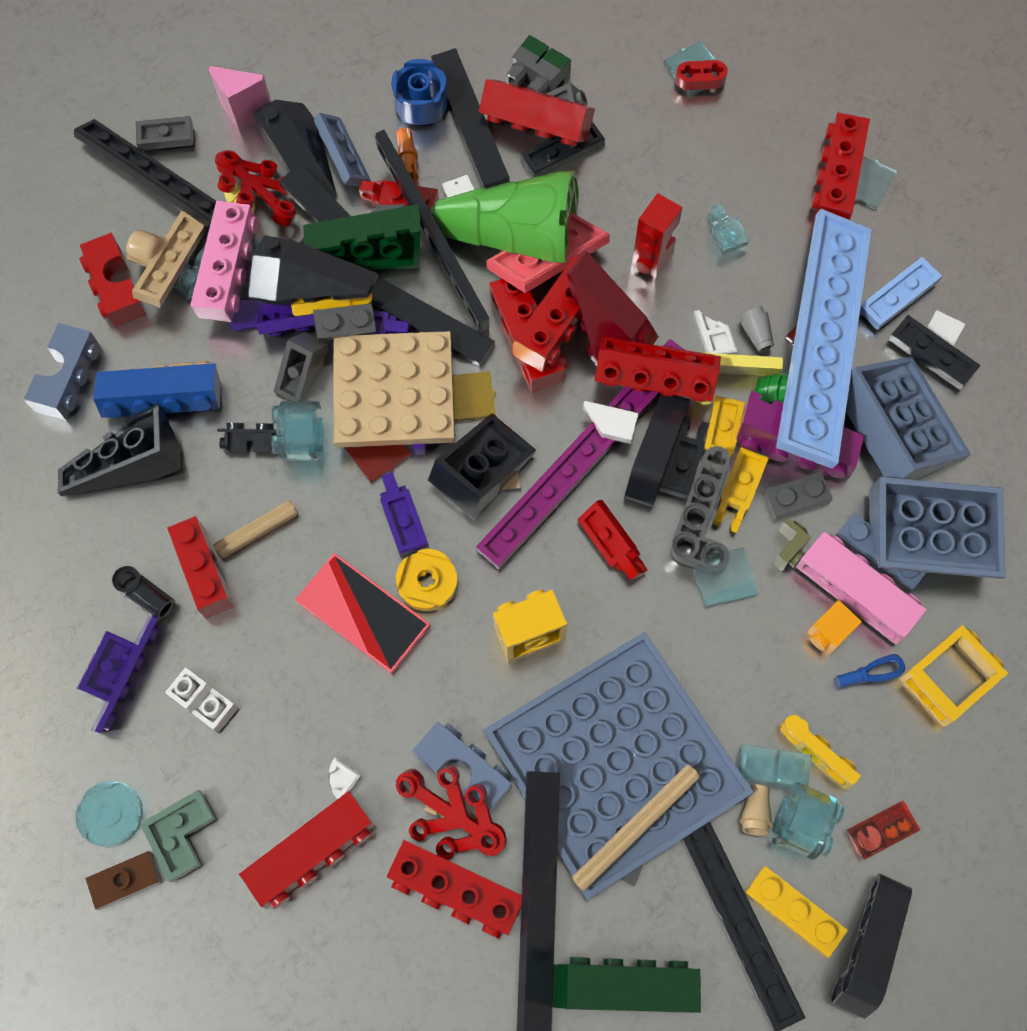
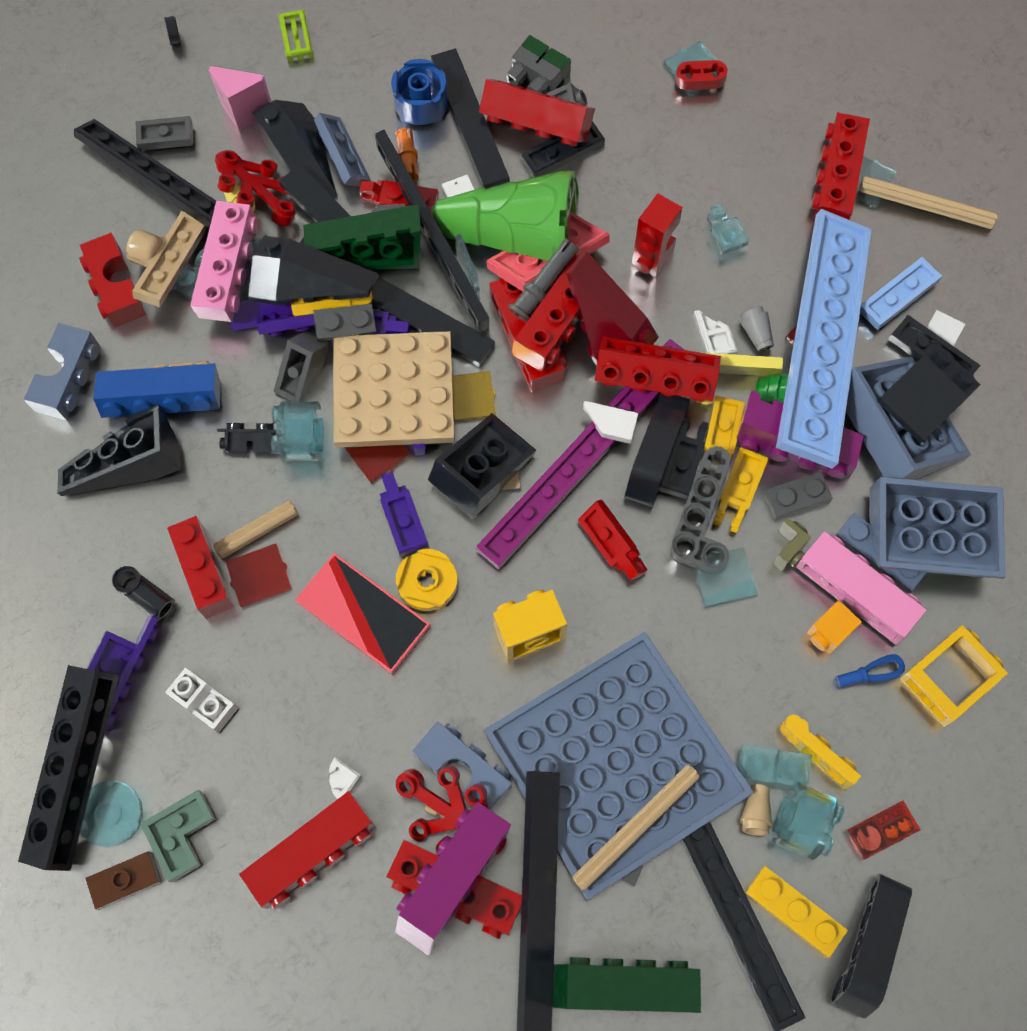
none -> black brick [18,665,119,871]
none -> black tile [164,16,181,45]
none -> clear red piece [225,543,292,608]
none -> lime tile [278,9,314,63]
none -> magenta wedge [395,802,511,956]
none -> clear light blue piece [455,234,480,299]
none -> dark grey pin [507,239,579,323]
none -> tan axle [859,176,998,229]
none -> black slope [877,343,981,444]

